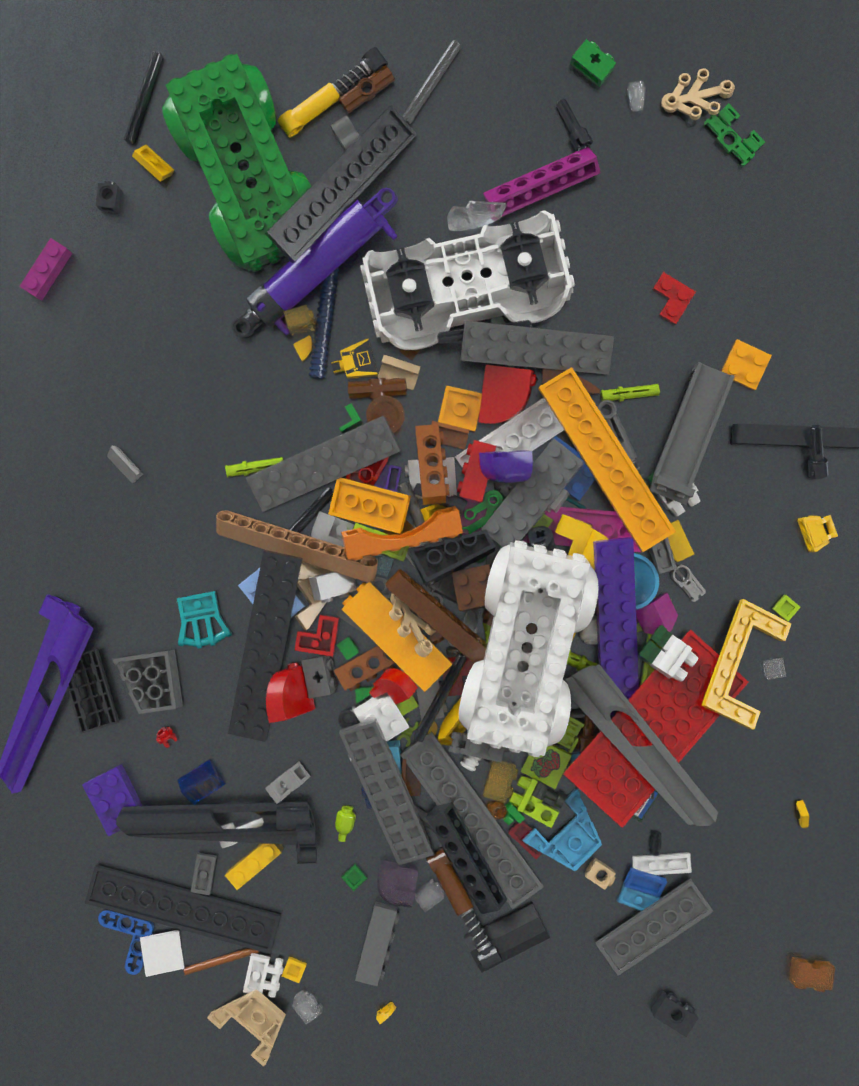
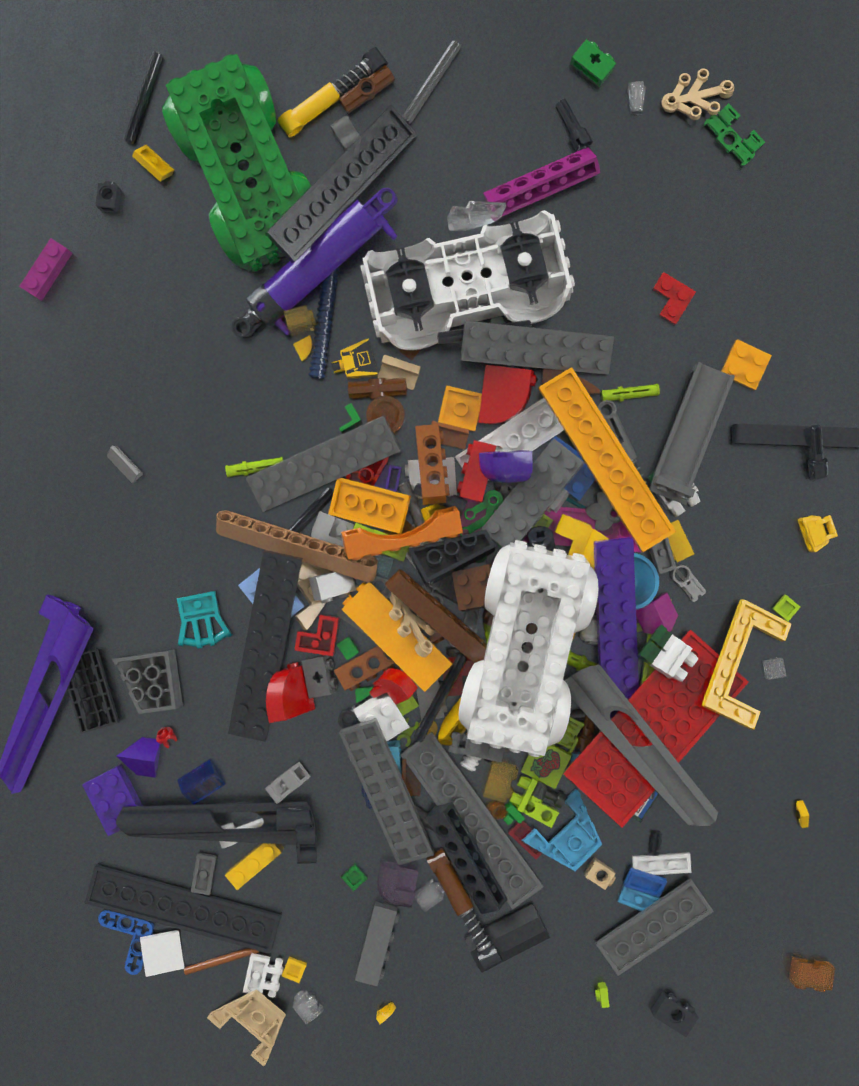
lime plant [335,806,356,842] -> none
none -> dark purple slope [116,737,161,778]
none -> dark grey plate [585,492,621,531]
none -> lime plate [595,982,610,1008]

